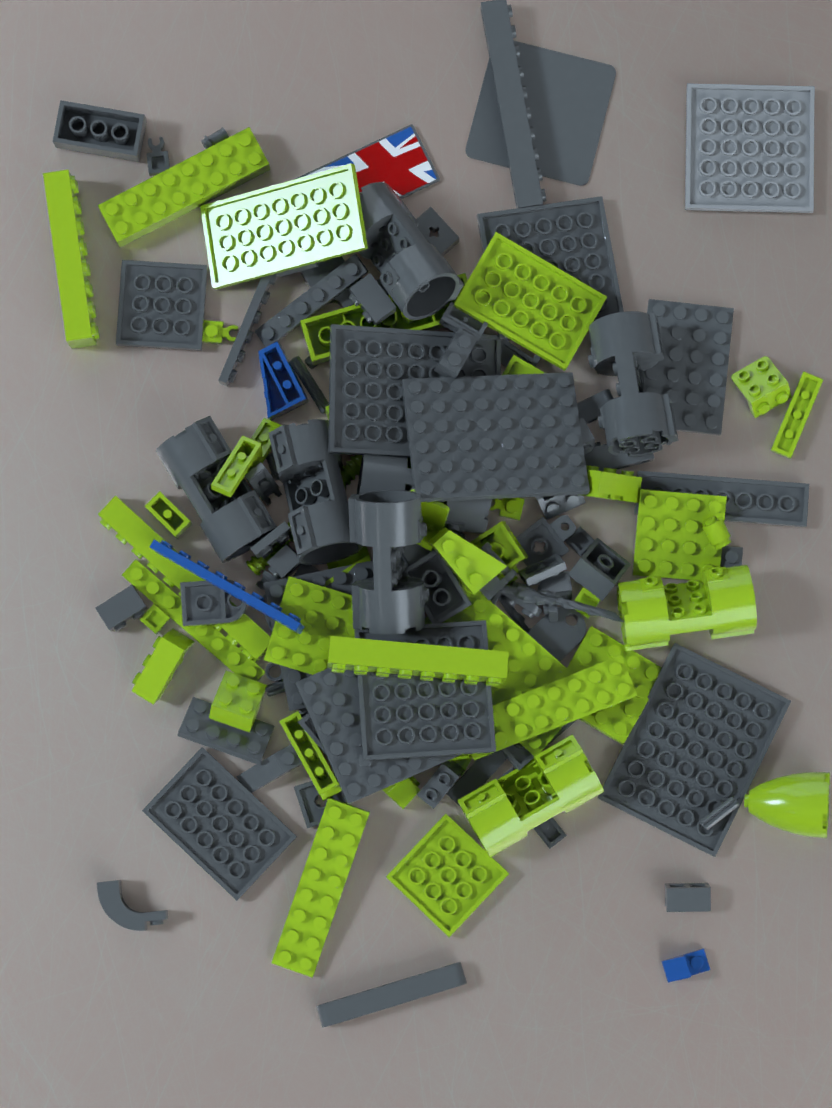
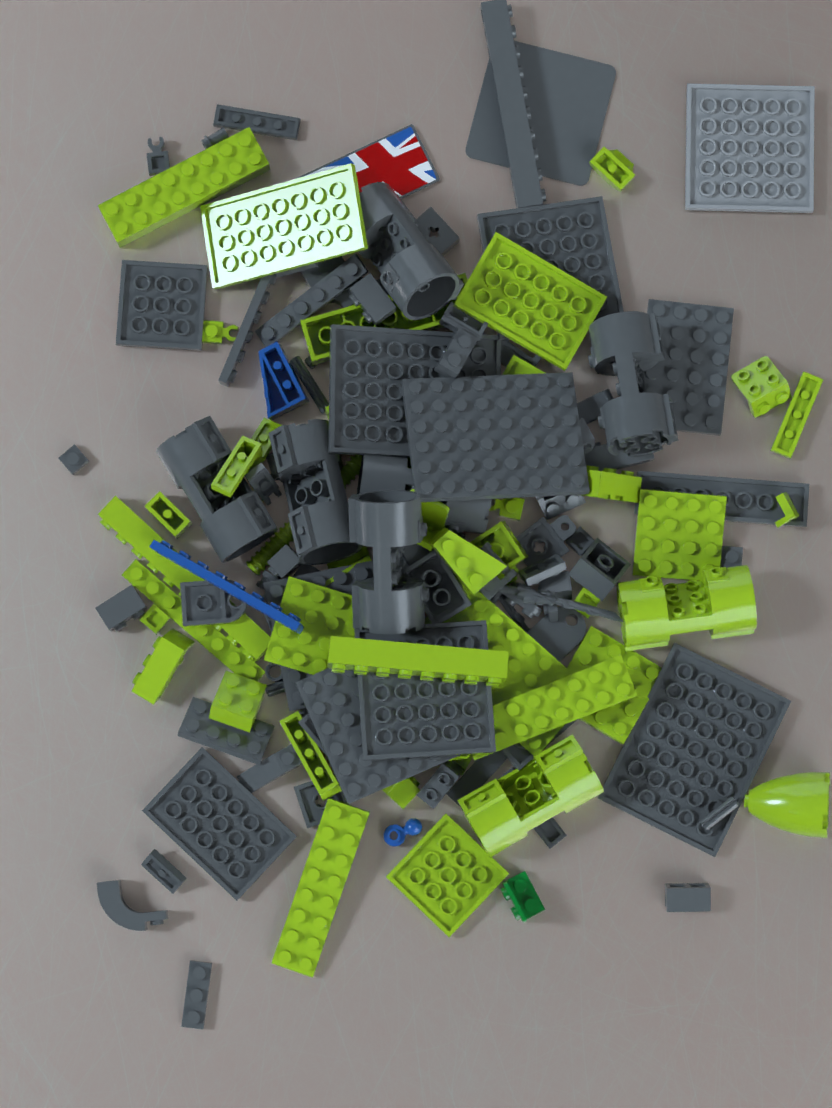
lime brick [43,170,100,349] -> none
dark grey brick [53,100,147,162] -> none
dark grey plate [250,521,292,559] -> none
dark grey beam [316,962,467,1028] -> none
blue slope [661,949,710,983] -> none
lime brick [702,516,731,550] -> none
none -> dark grey plate [58,444,89,475]
none -> dark grey plate [141,849,187,894]
none -> dark grey plate [181,960,212,1029]
none -> dark grey tile [213,104,301,141]
none -> blue plate [384,818,422,846]
none -> green bracket [500,871,545,923]
none -> lime slope [589,147,635,192]
none -> lime tile [775,492,799,528]

